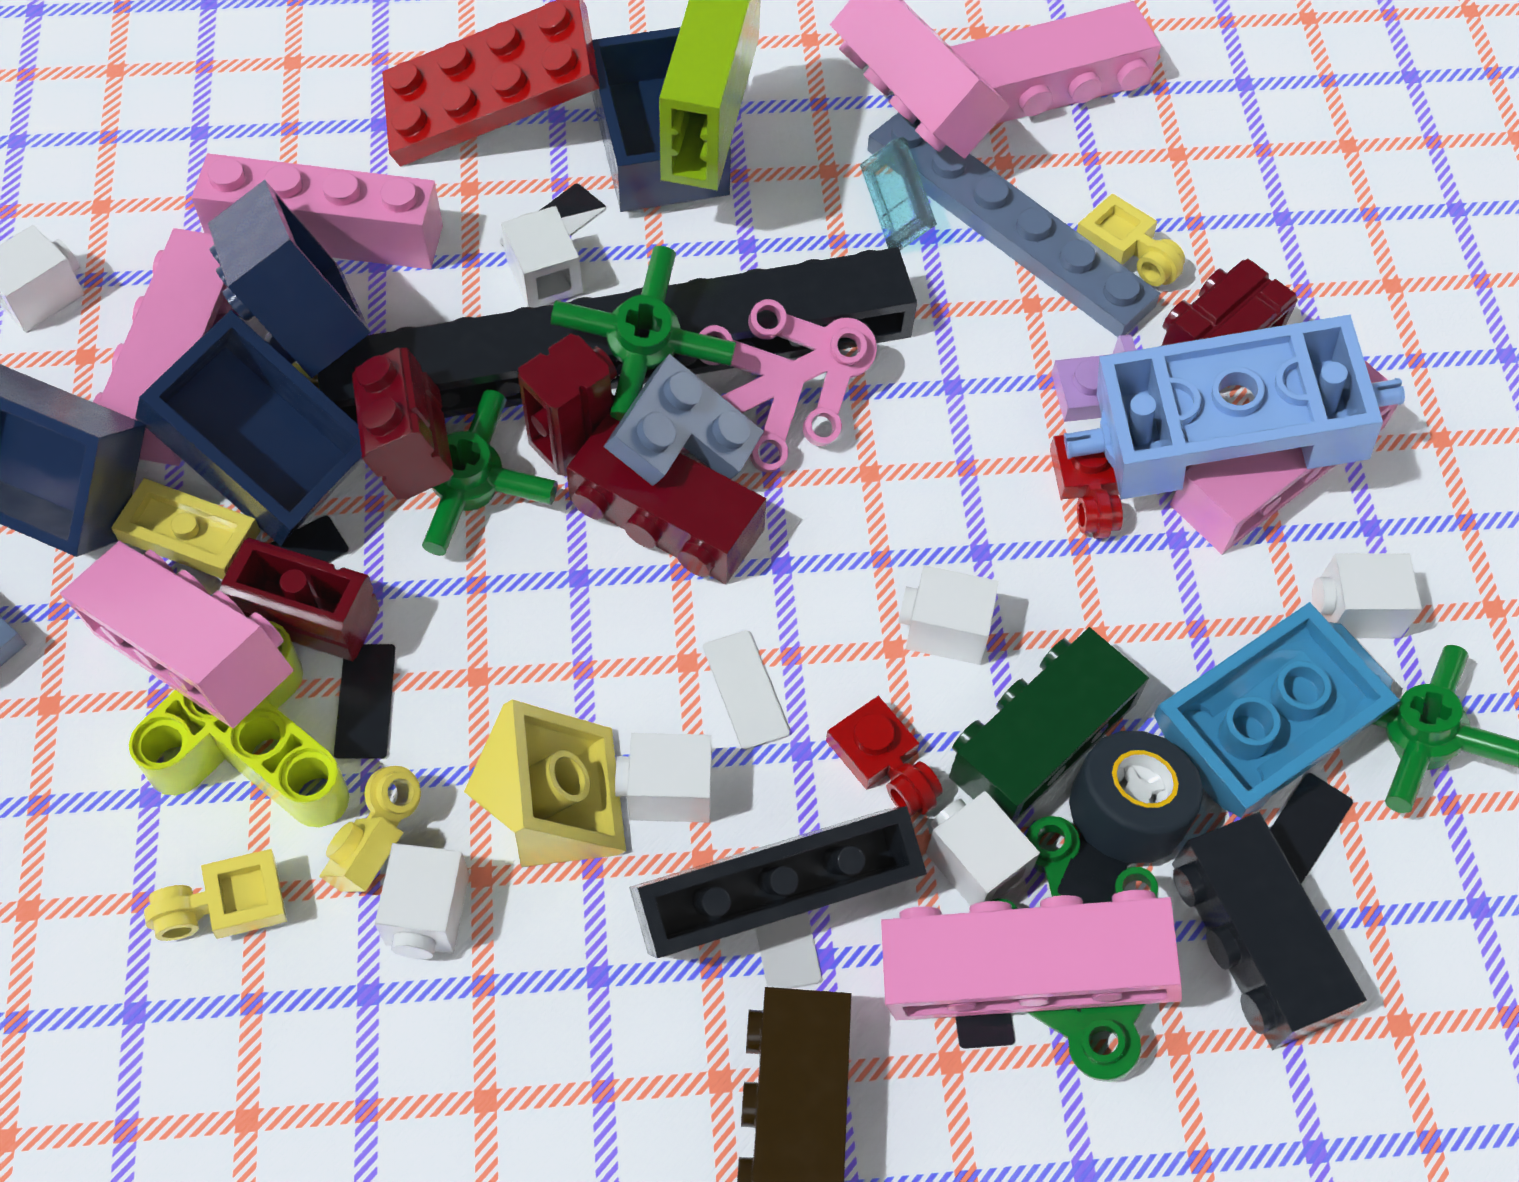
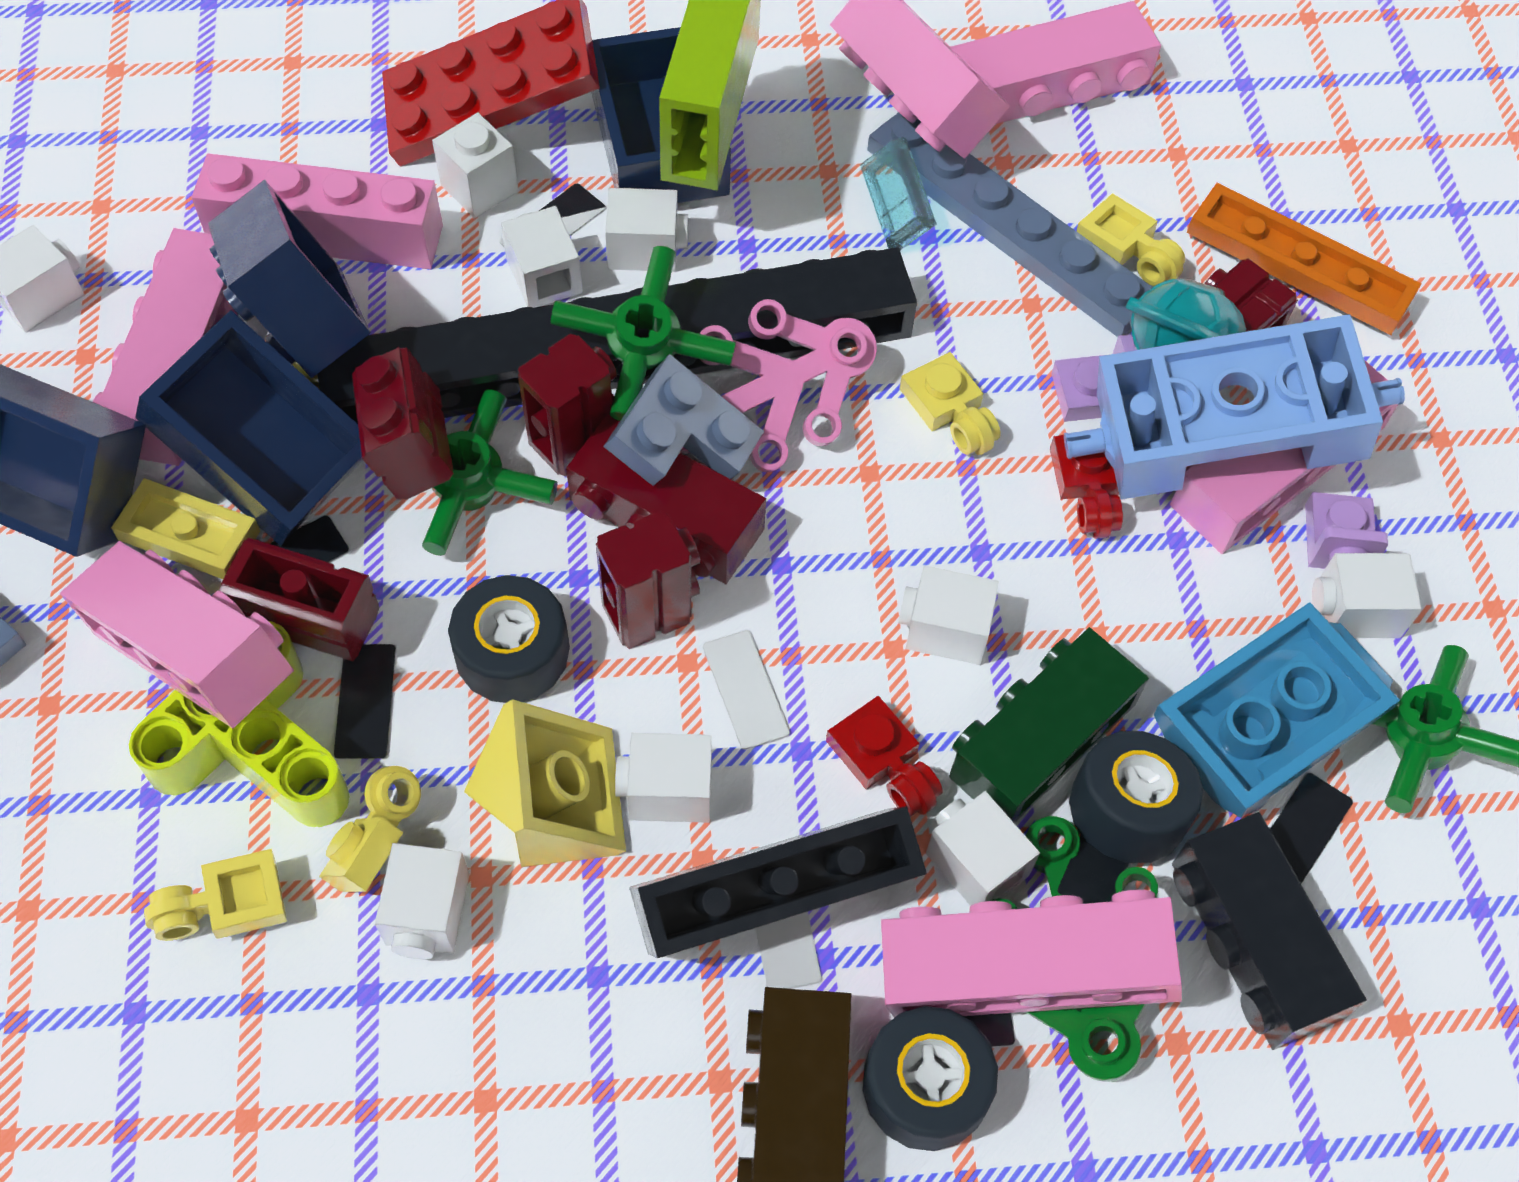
none -> white brick [432,112,519,219]
none -> black wheel [448,575,570,703]
none -> dark red brick [595,510,700,649]
none -> white brick [605,188,689,272]
none -> black wheel [862,1006,998,1151]
none -> light yellow plate [899,351,1001,455]
none -> teal helmet [1125,279,1246,350]
none -> orange plate [1186,182,1422,335]
none -> lavender bracket [1305,492,1388,569]

